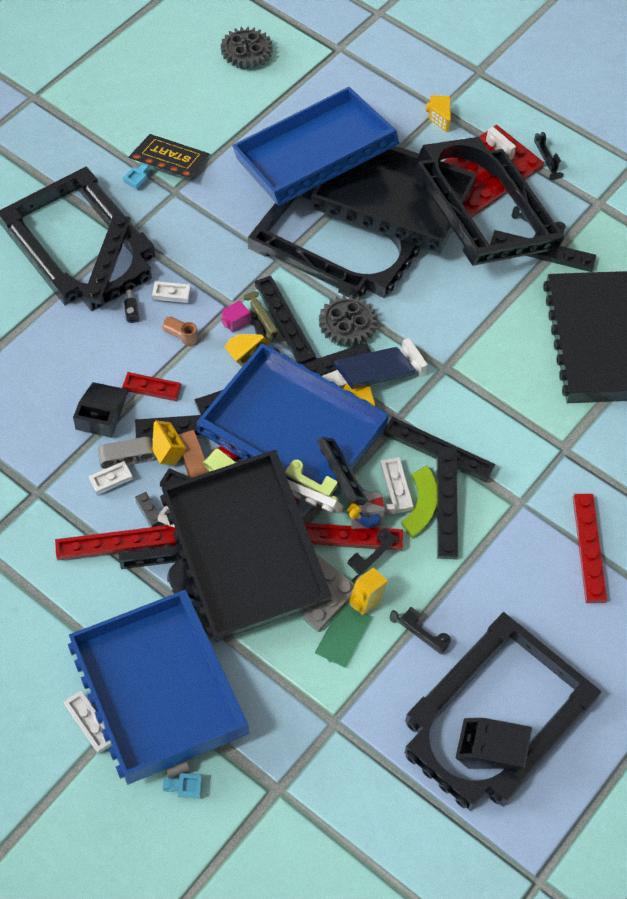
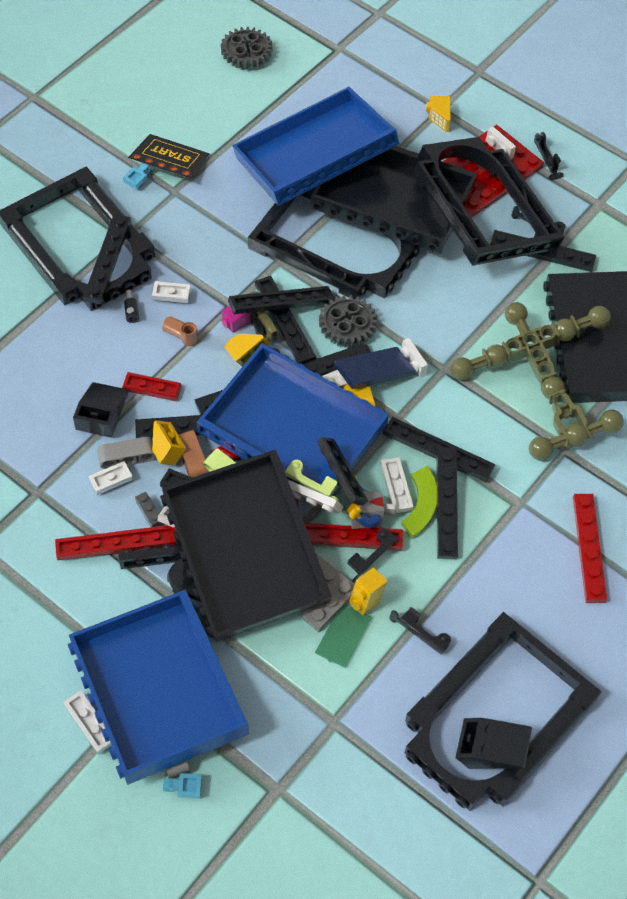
none -> black plate [228,286,335,315]
none -> olive piece [450,302,624,461]

